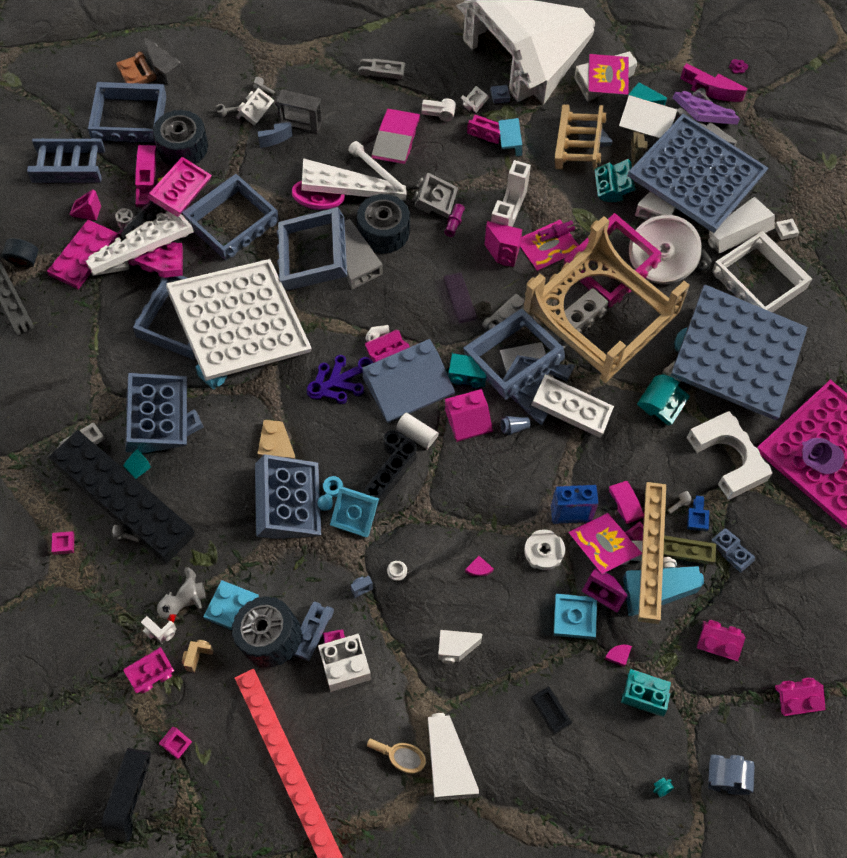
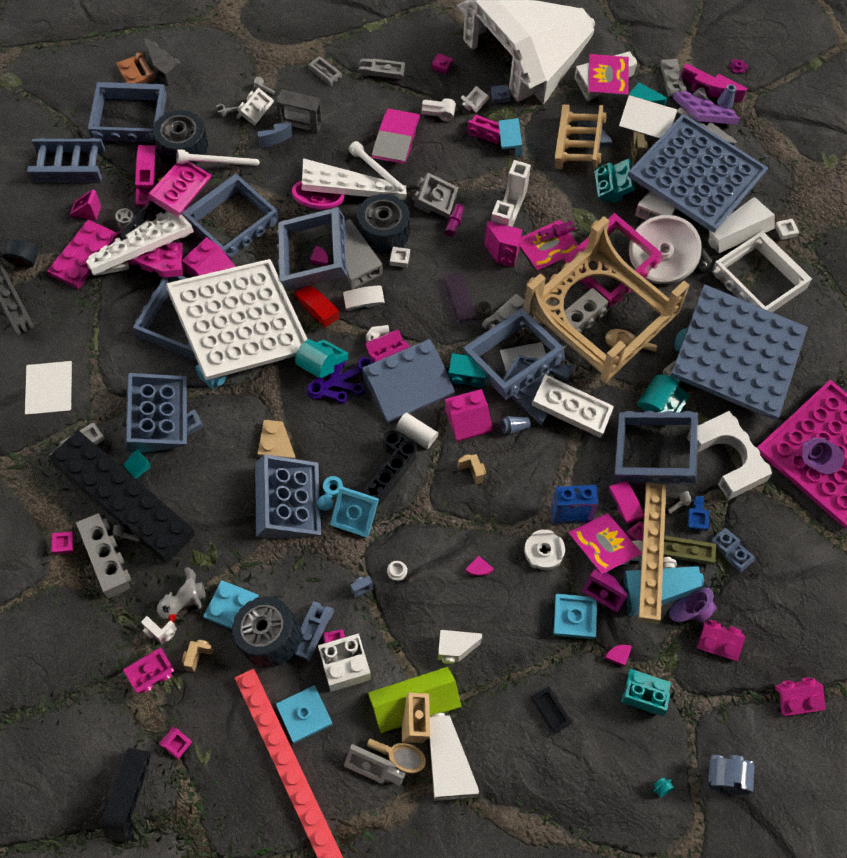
none -> white sticker [25,361,72,415]
none -> light grey brick [76,513,131,599]
none -> white piece [176,149,260,166]
none -> dark pink slope [182,237,235,277]
none -> medium azure plate [276,685,333,744]
none -> red slope [293,285,340,328]
none -> teal brick [295,339,348,378]
none -> light grey tile [308,56,342,86]
none -> dark pink tile [310,246,328,266]
none -> white slope [343,285,385,311]
none -> light grey hinge [344,744,406,785]
none -> lime slope [368,667,461,734]
none -> white plate [390,247,410,268]
none -> tan slope [402,692,430,743]
none -> dark pink plate [431,53,453,74]
none -> tan bracket [457,454,486,484]
none -> tan piece [605,329,657,352]
none -> sand blue window [615,411,699,484]
none -> light grey plate [660,59,686,97]
none -> medium lavender piece [669,587,717,622]
none -> sand blue cone [717,84,736,109]

